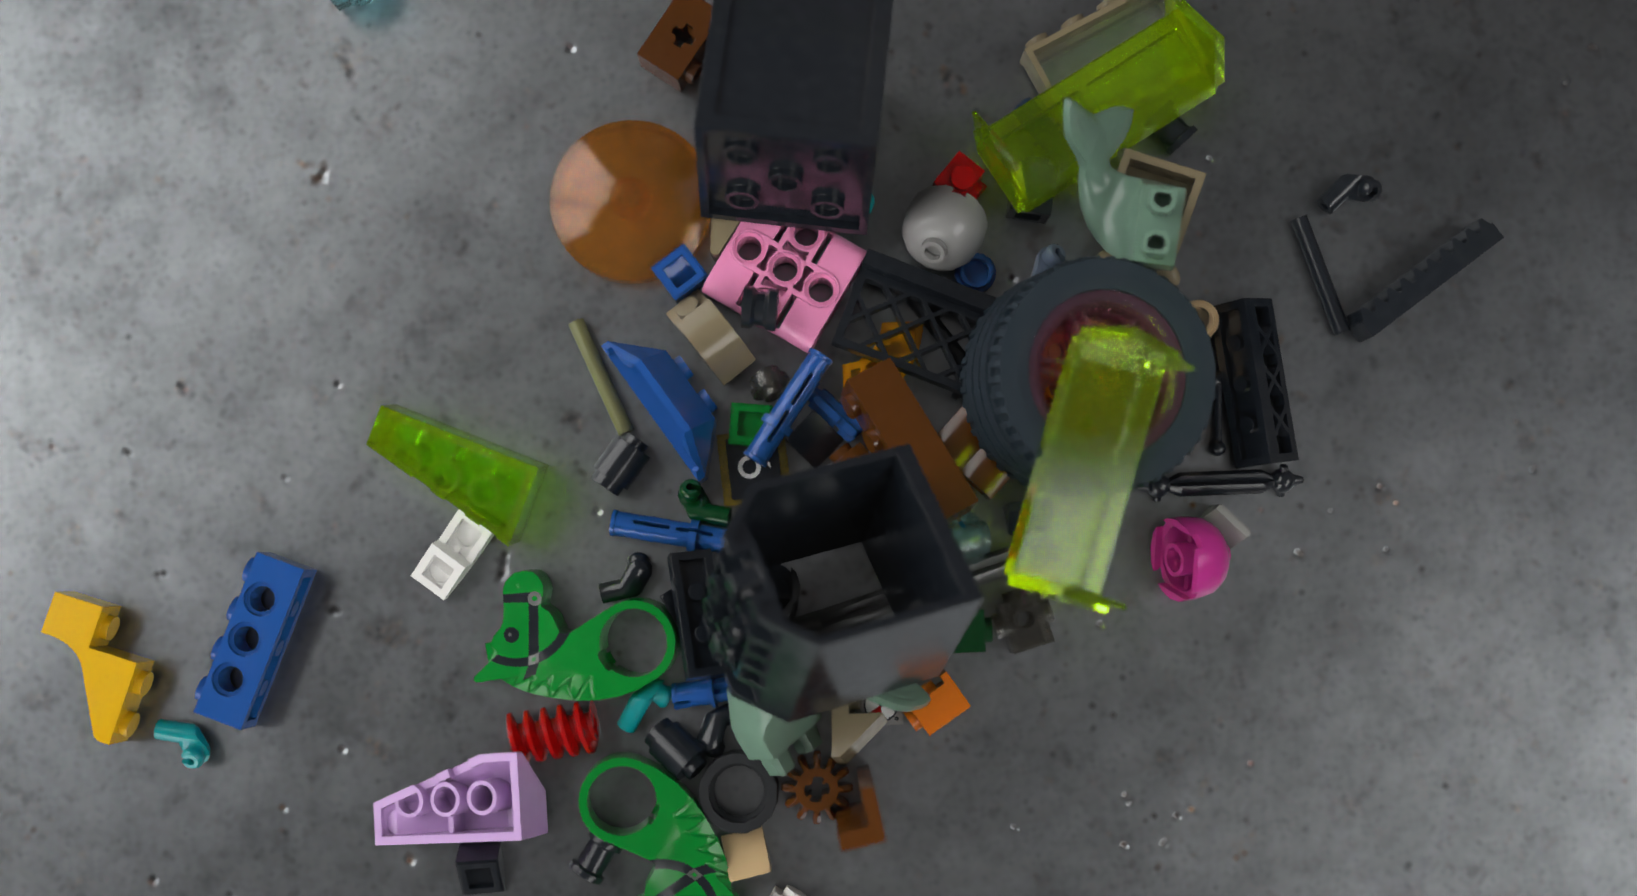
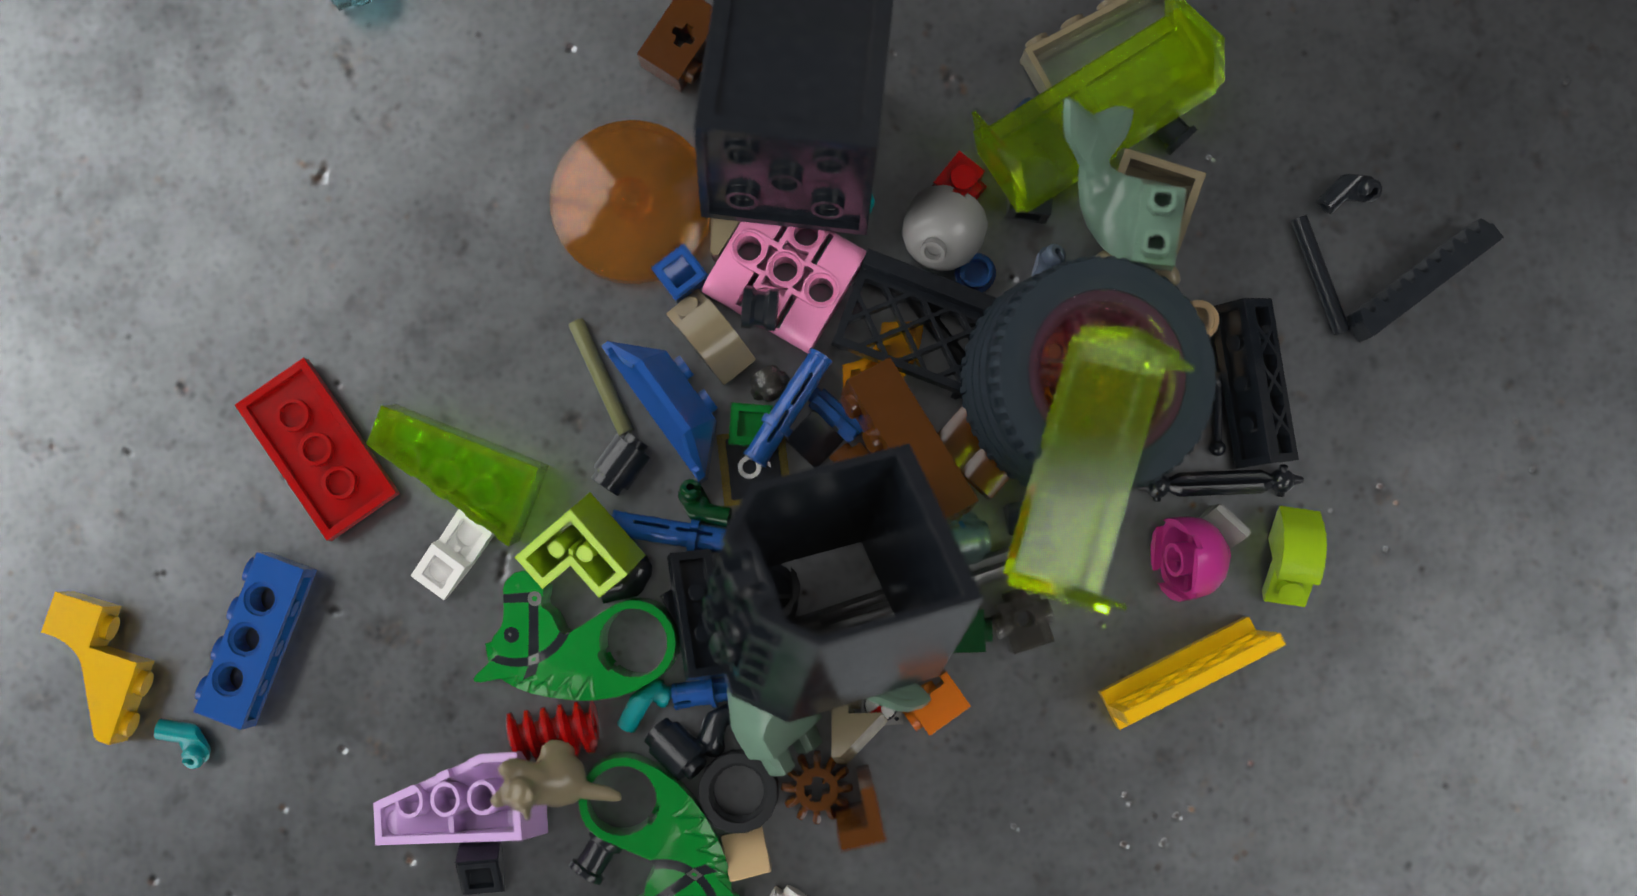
none -> red plate [235,357,400,541]
none -> dark tan animal [490,740,622,820]
none -> lime brick [514,492,645,598]
none -> yellow fence [1098,616,1286,730]
none -> lime brick [1261,505,1327,607]

